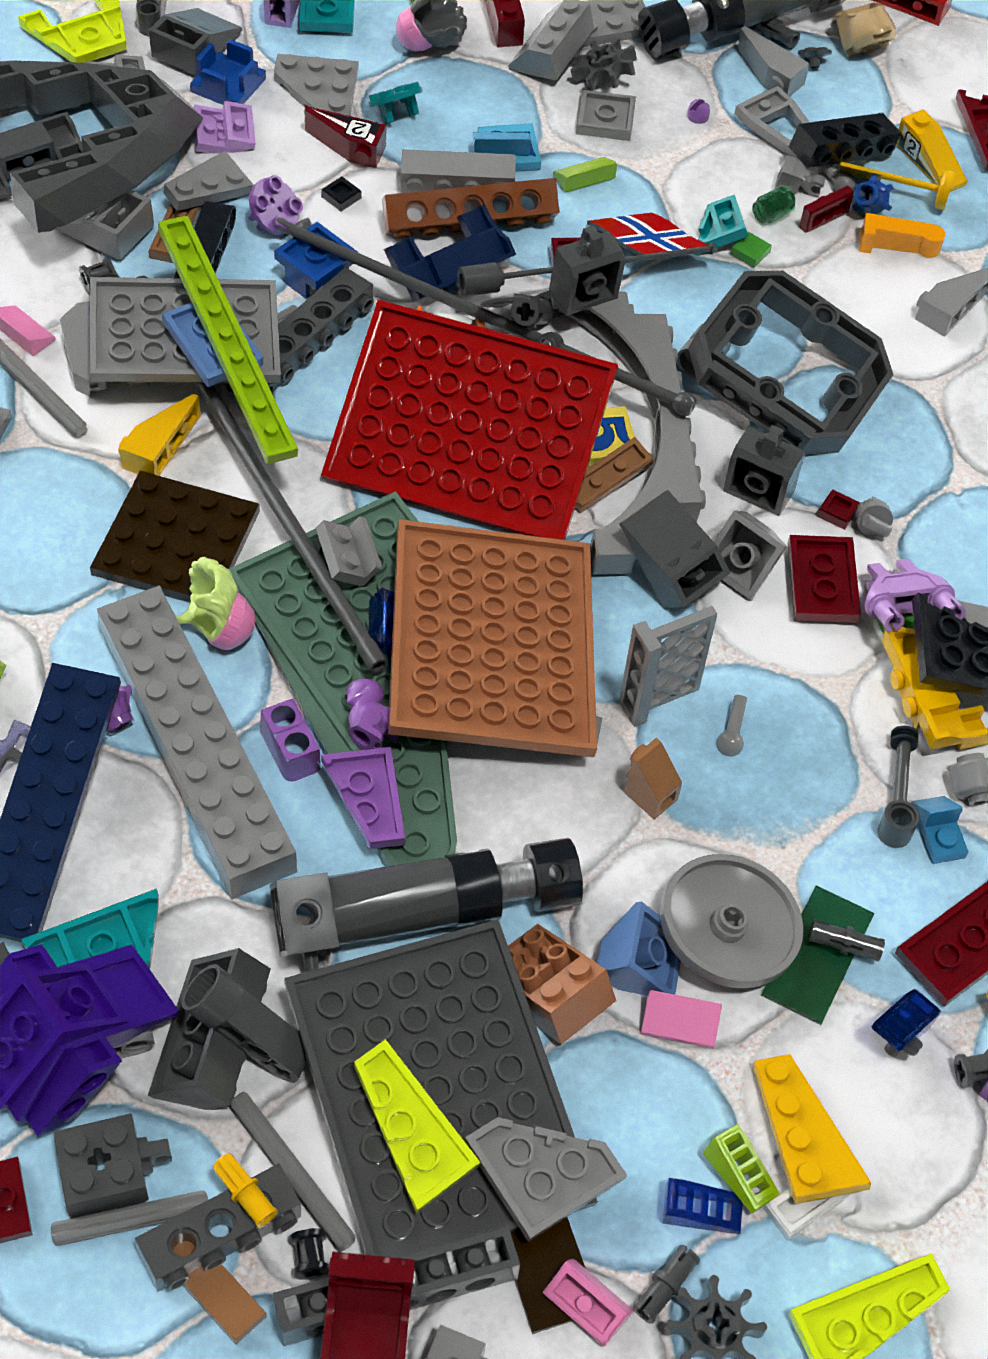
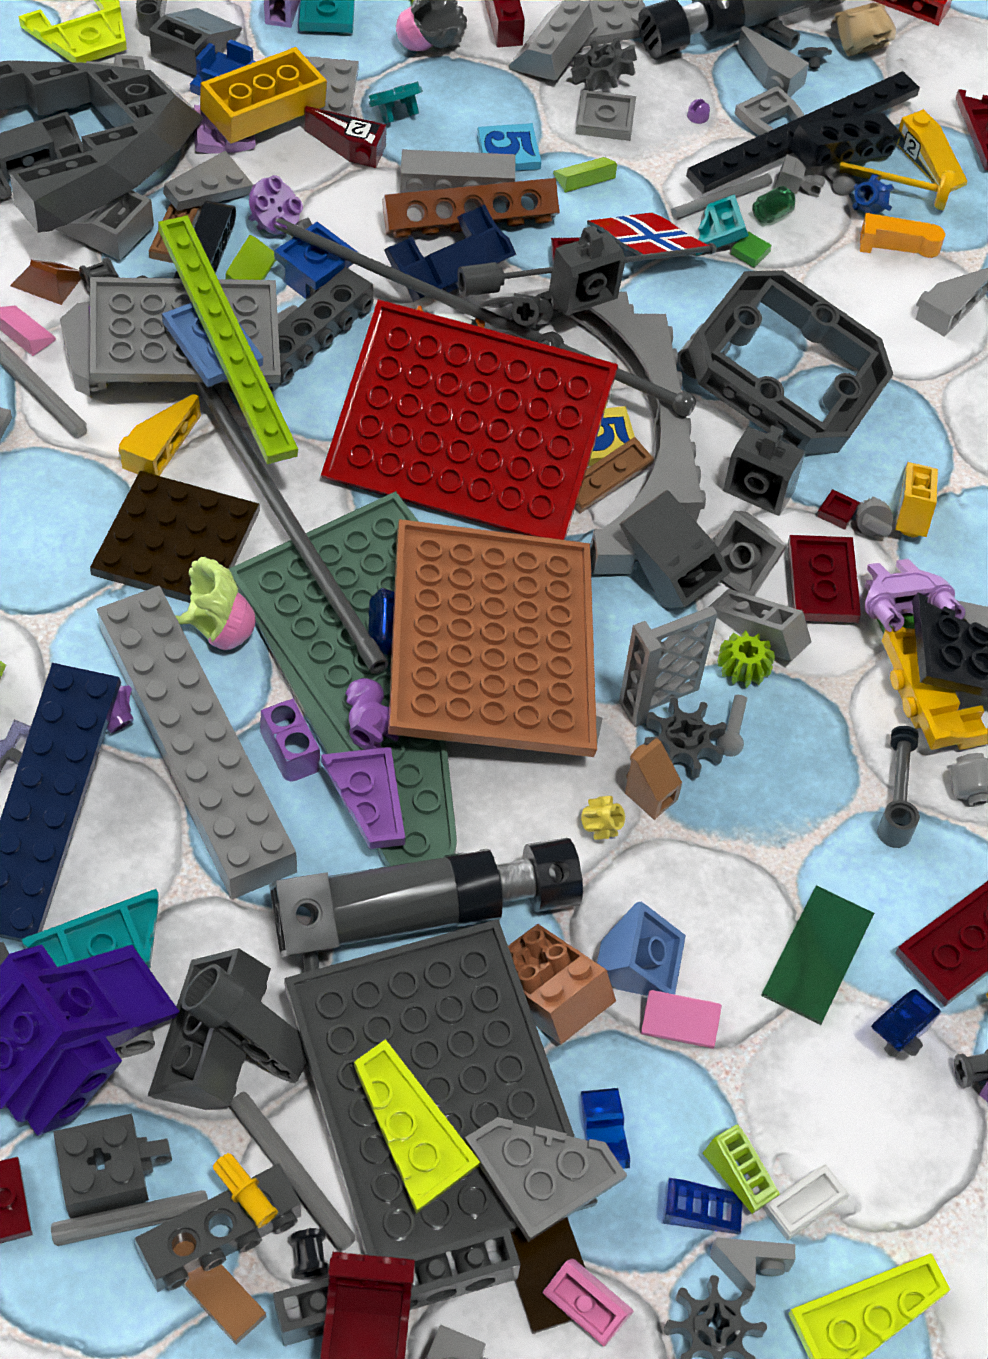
light grey bracket [316,516,381,587] -> none
black tile [321,176,362,212] -> none
dark azure slope [473,132,531,155] -> none
dark grey pin [633,1245,700,1324] -> none
light grey dish [660,854,803,988] -> none
yellow wing [753,1054,871,1204] -> none
dark red plate [799,185,854,233] -> none
dark grey pin [808,919,885,962] -> none
dark azure slope [911,796,969,864] -> none
none -> dark orange slope [10,260,81,305]
none -> yellow brick [200,47,327,144]
none -> lime slope [225,235,276,280]
none -> light yellow gear [581,796,625,840]
none -> clear blue slope [581,1088,631,1169]
none -> dark grey gear [644,698,727,778]
none -> light grey bar [671,173,772,219]
none -> black plate [686,71,920,194]
none -> light grey slope [709,589,812,661]
none -> light grey slope [711,1238,795,1299]
none -> lime gear [717,630,775,688]
none -> yellow slope [895,462,938,537]

